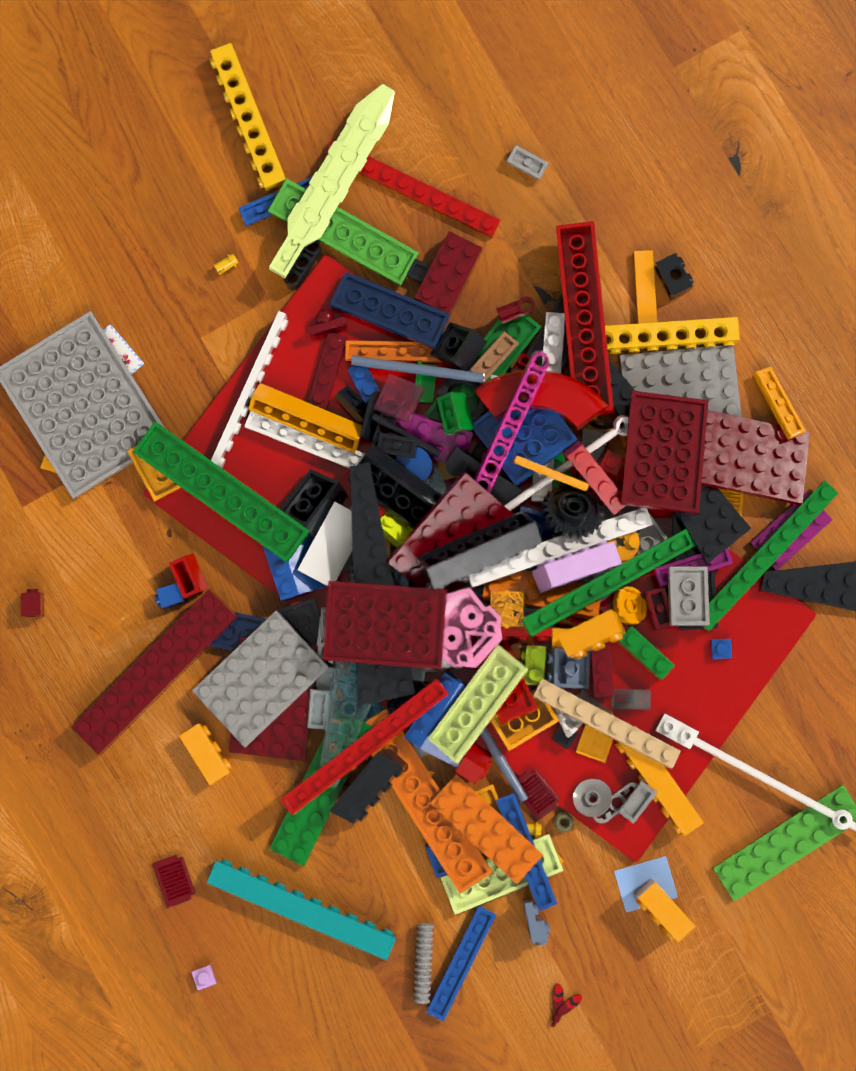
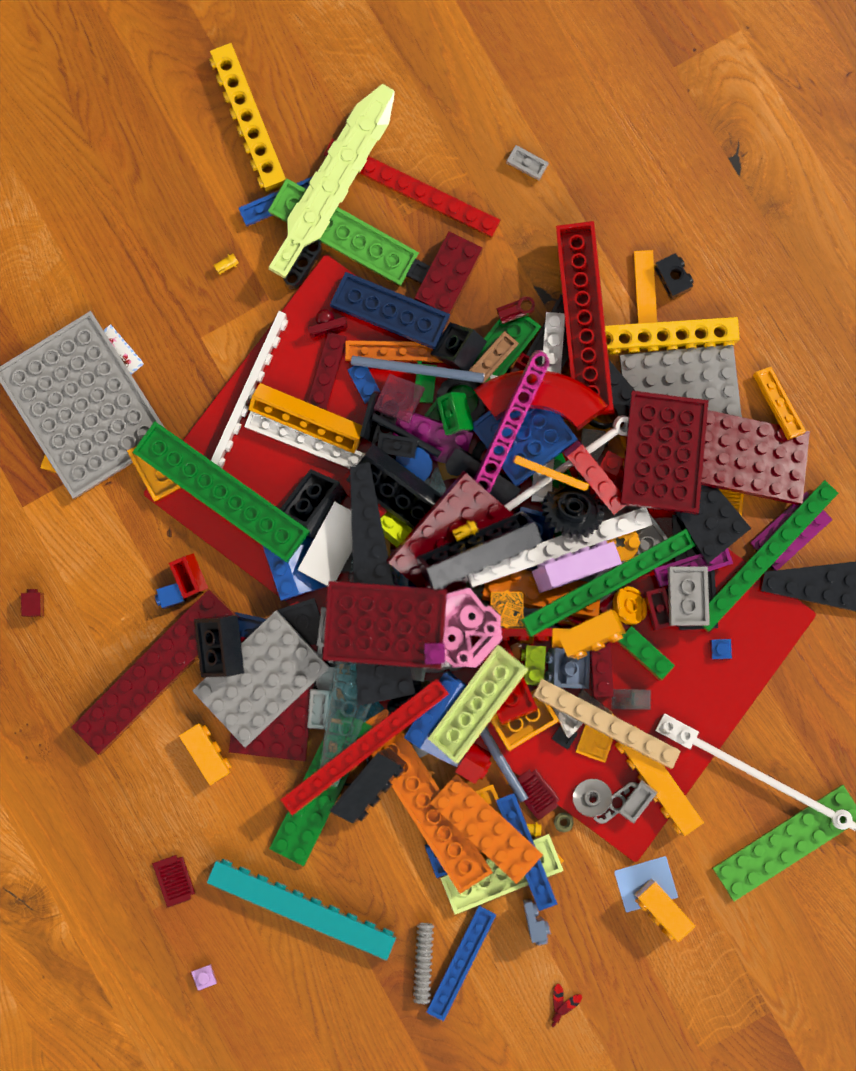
black plate [334,386,367,424] -> none
none -> black slope [194,615,244,677]
none -> magenta plate [425,643,446,664]
none -> yellow pin [452,521,478,542]

